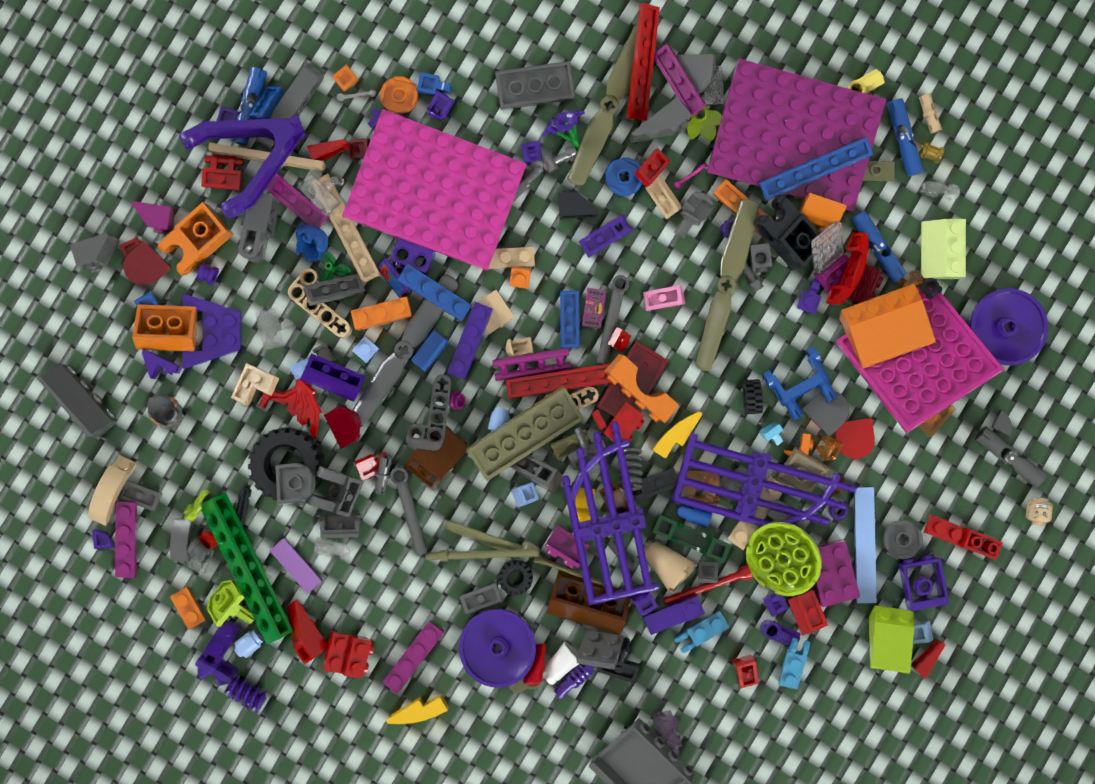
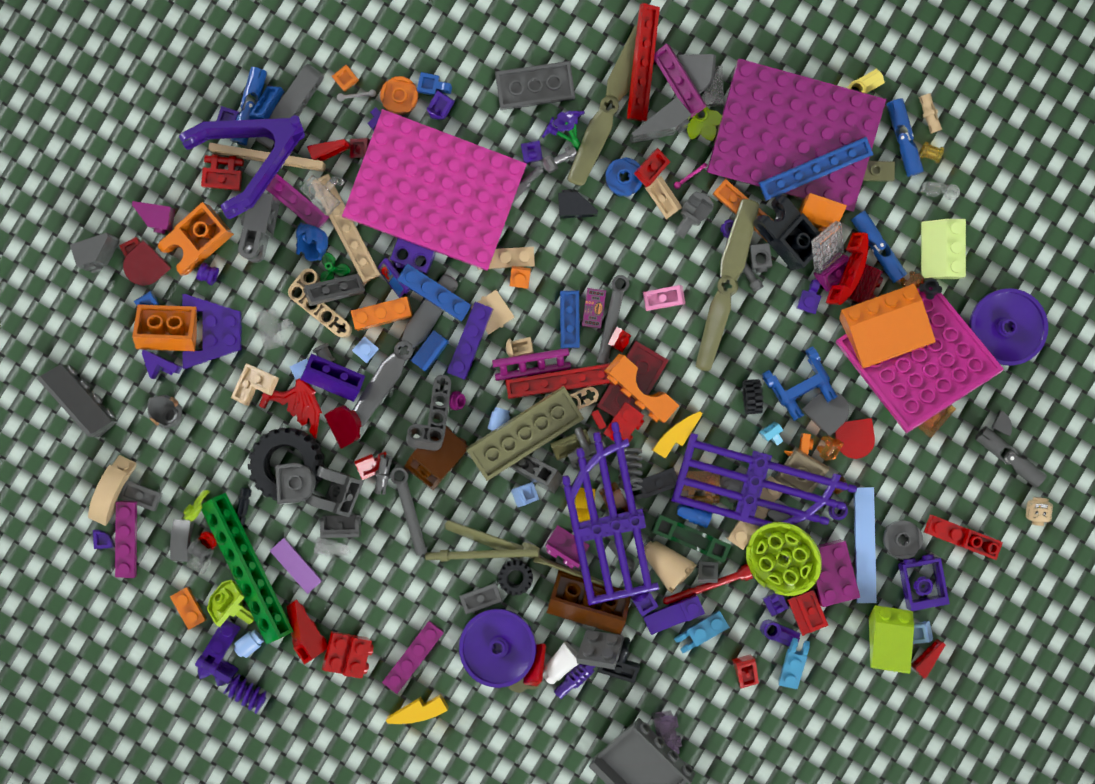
dark purple plate [579,214,633,258] -> none

